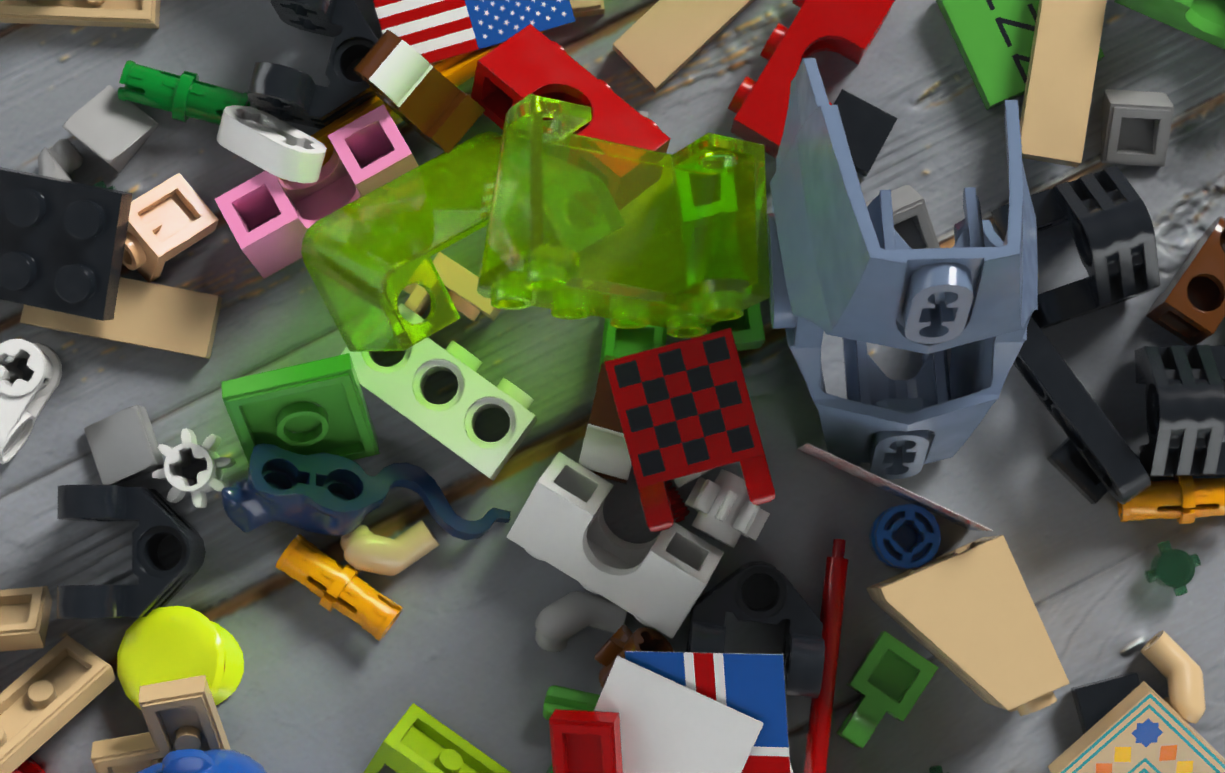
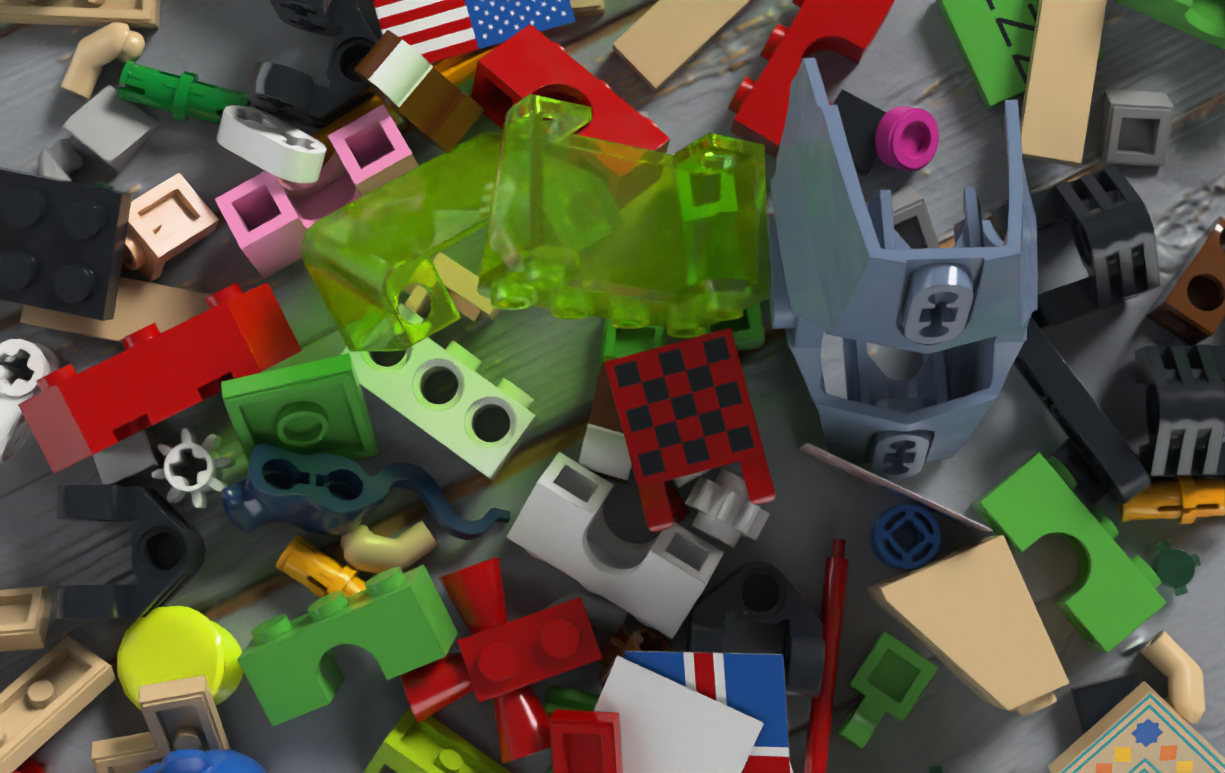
none -> red brick [18,282,302,474]
none -> tan arm [60,22,145,100]
none -> bright green arch [237,565,458,727]
none -> red brick [400,557,603,763]
none -> dark pink tile [875,106,939,171]
none -> bright green arch [970,452,1167,653]

